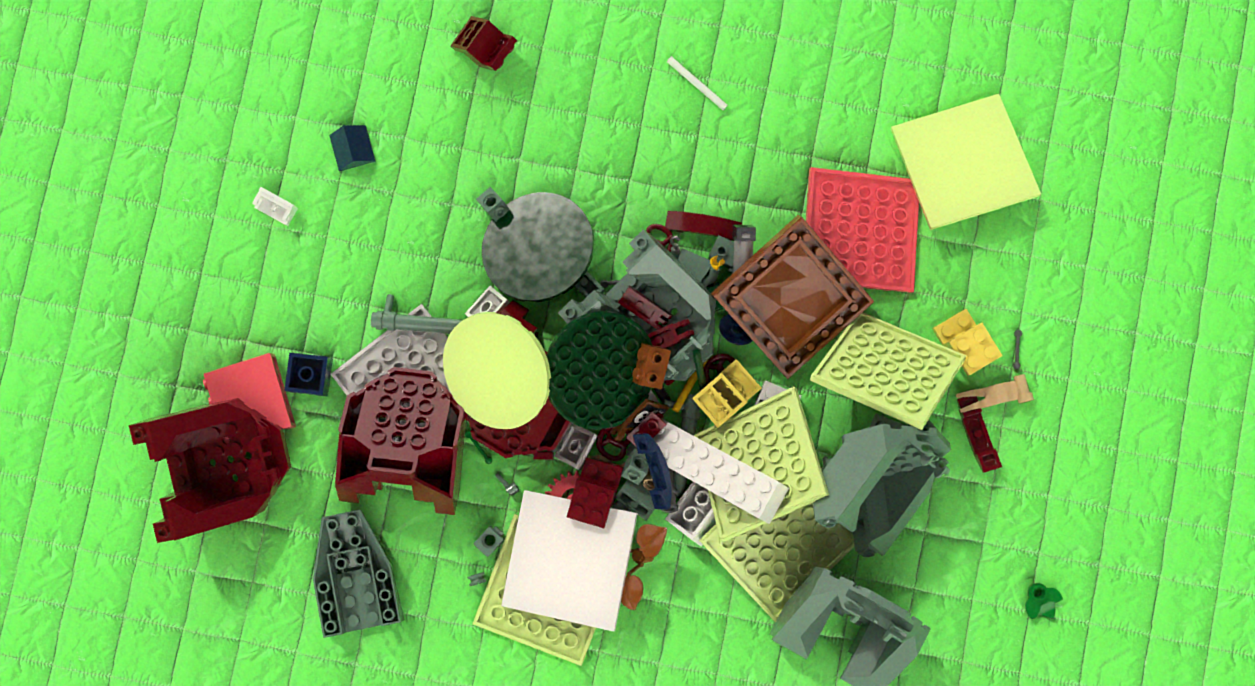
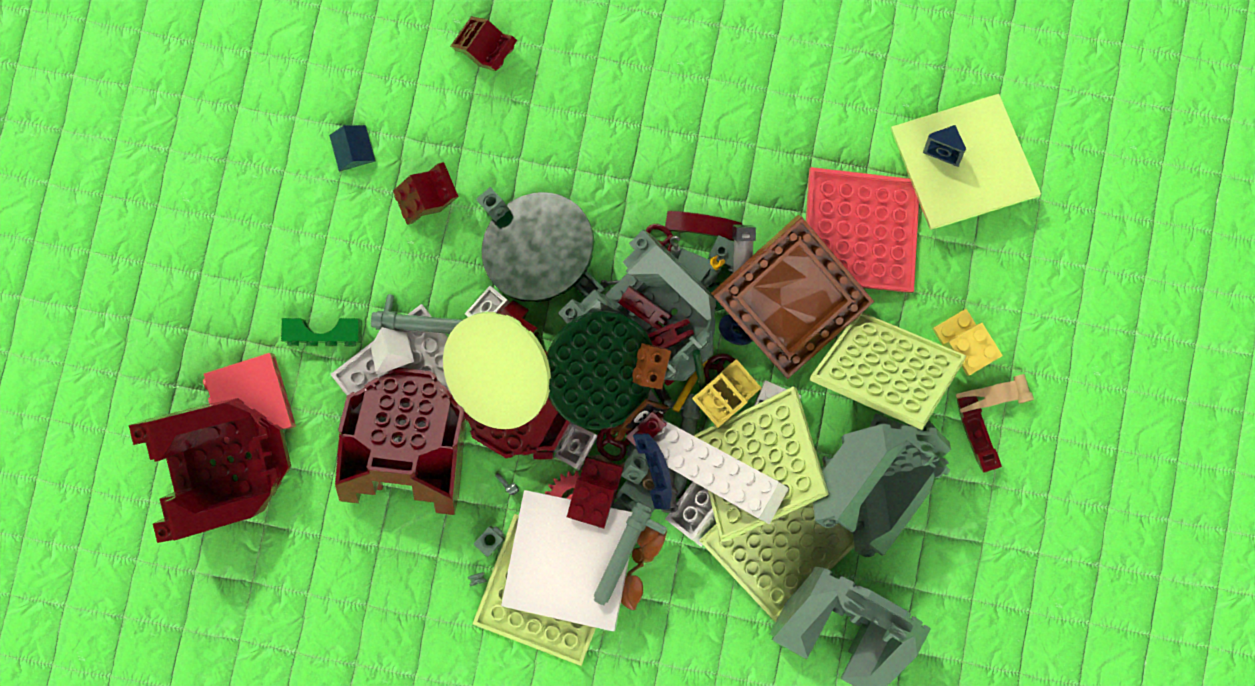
white hinge [252,187,298,226] -> none
dark blue brick [284,352,333,397] -> none
sand green wedge [313,509,405,638] -> none
green hinge [465,431,492,464] -> none
white bar [667,56,728,111] -> none
dark grey hinge [1013,329,1022,369] -> none
green plate [1025,583,1063,619] -> none
none -> green arch [281,318,362,347]
none -> white slope [371,327,414,375]
none -> dark red bracket [393,162,459,225]
none -> sand green cylinder [594,502,667,605]
none -> dark blue slope [923,125,966,167]

